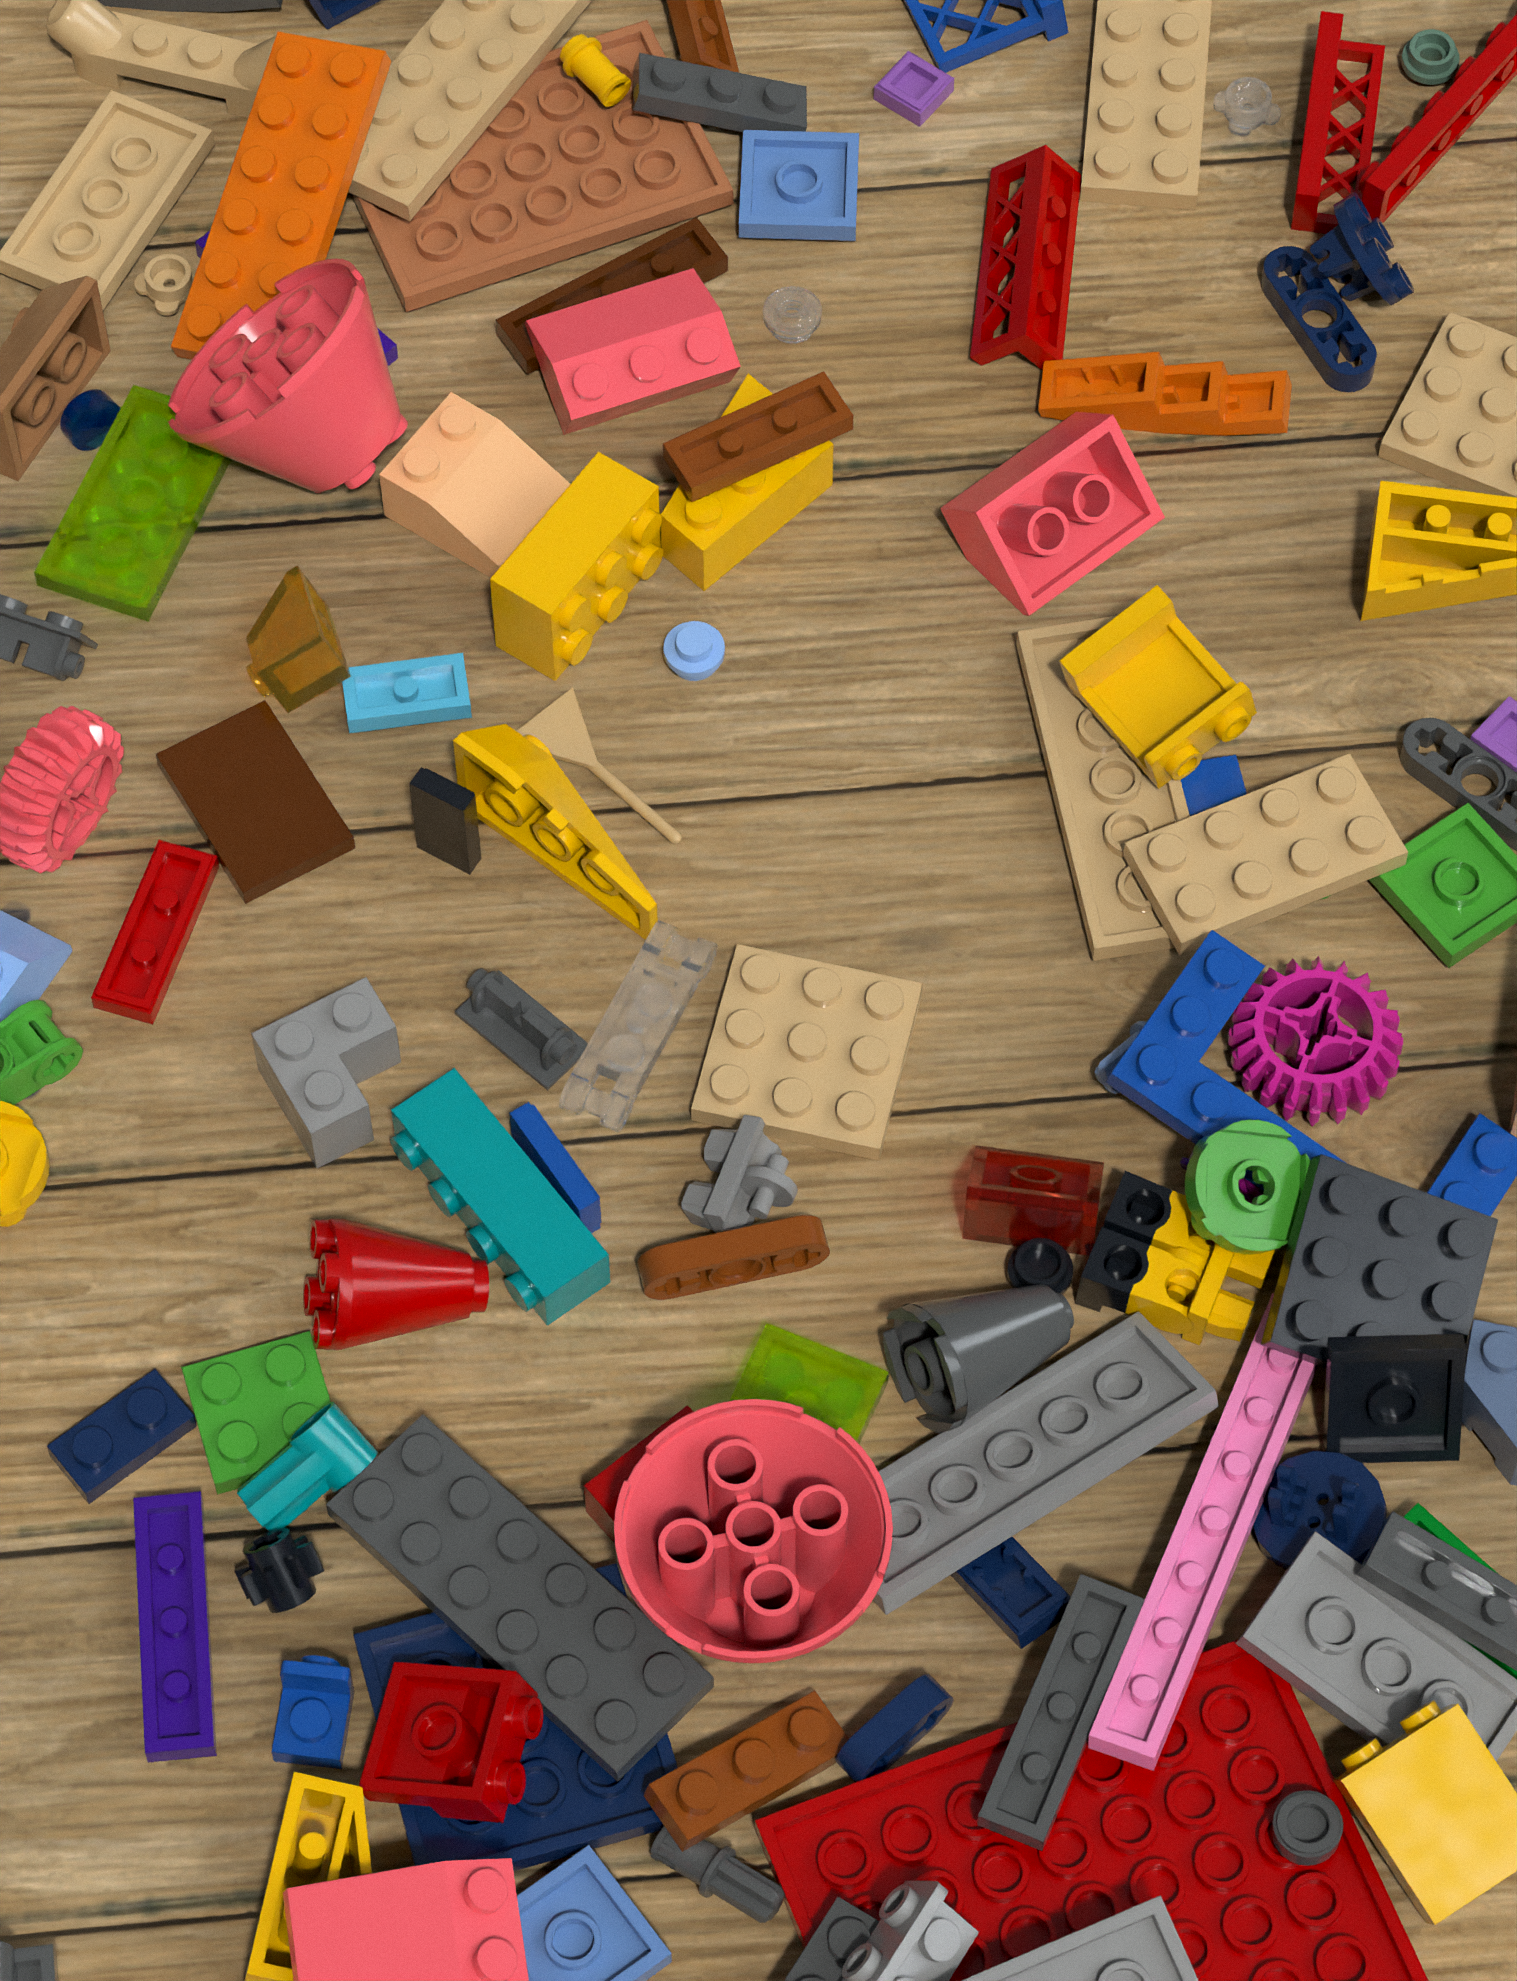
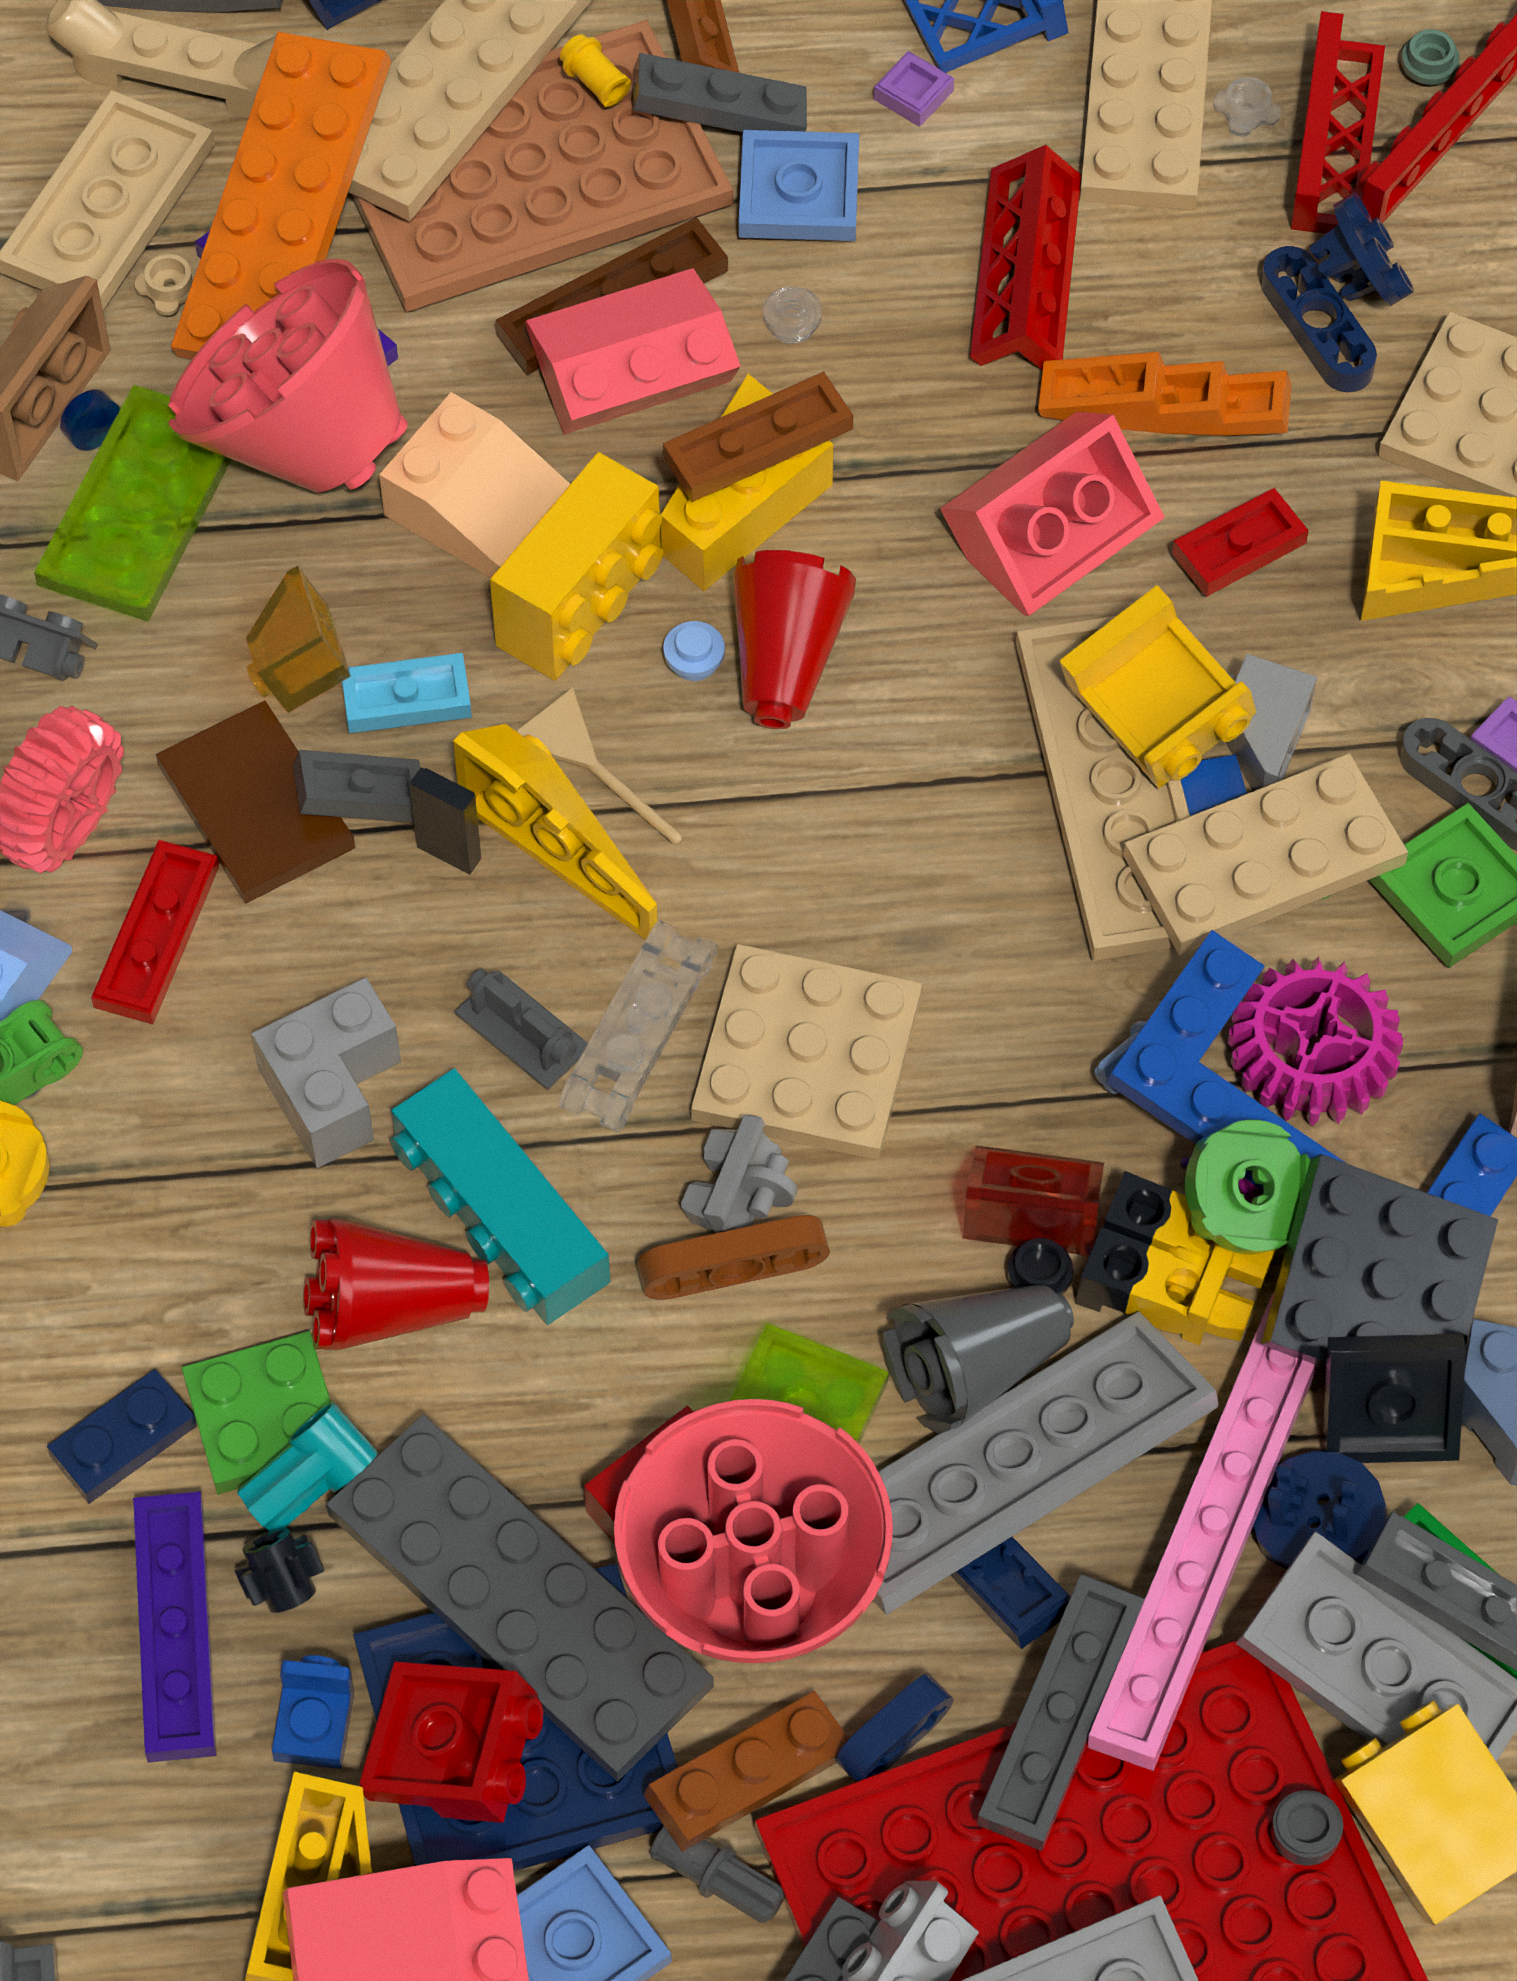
blue tile [509,1102,602,1233] -> none
none -> dark grey plate [293,750,420,823]
none -> red cone [733,550,856,729]
none -> red plate [1172,487,1309,597]
none -> light grey slope [1226,654,1317,791]

